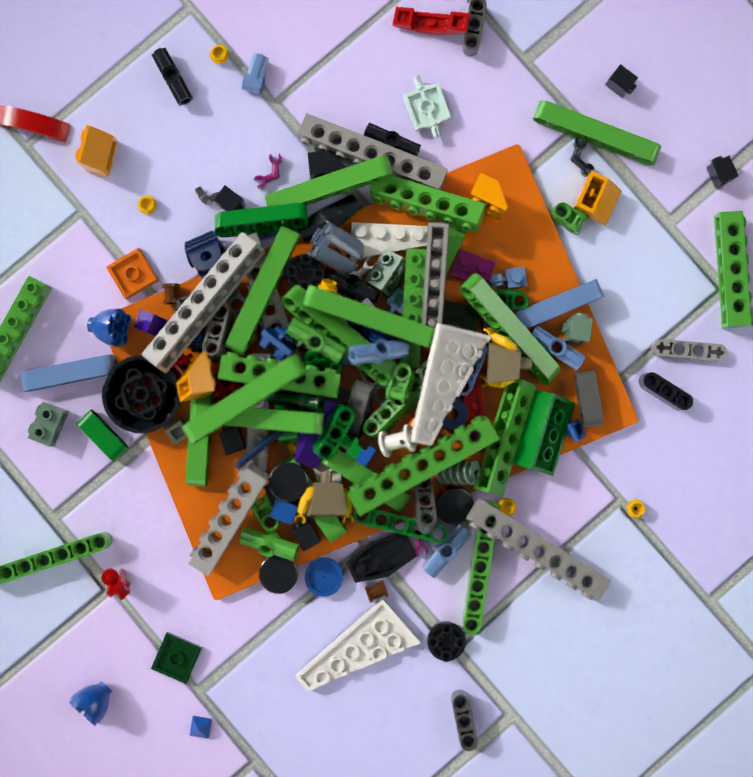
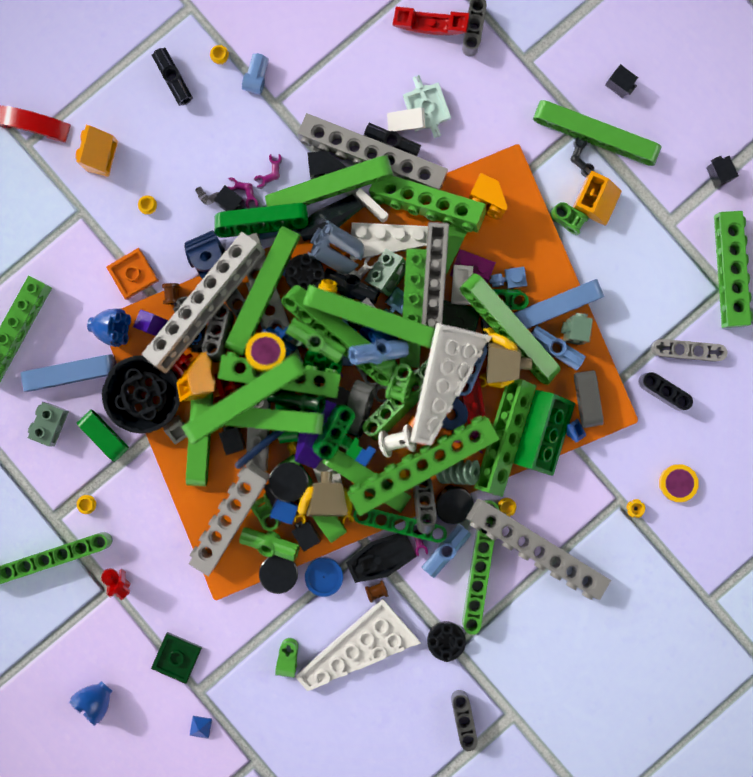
none -> yellow plate [77,495,97,514]
none -> magenta arm [227,177,259,209]
none -> tile [245,332,286,372]
none -> bright green piece [275,638,298,678]
none -> white tile [356,188,388,223]
none -> white tile [387,108,425,132]
none -> white tile [451,265,473,305]
none -> tile [659,464,699,502]

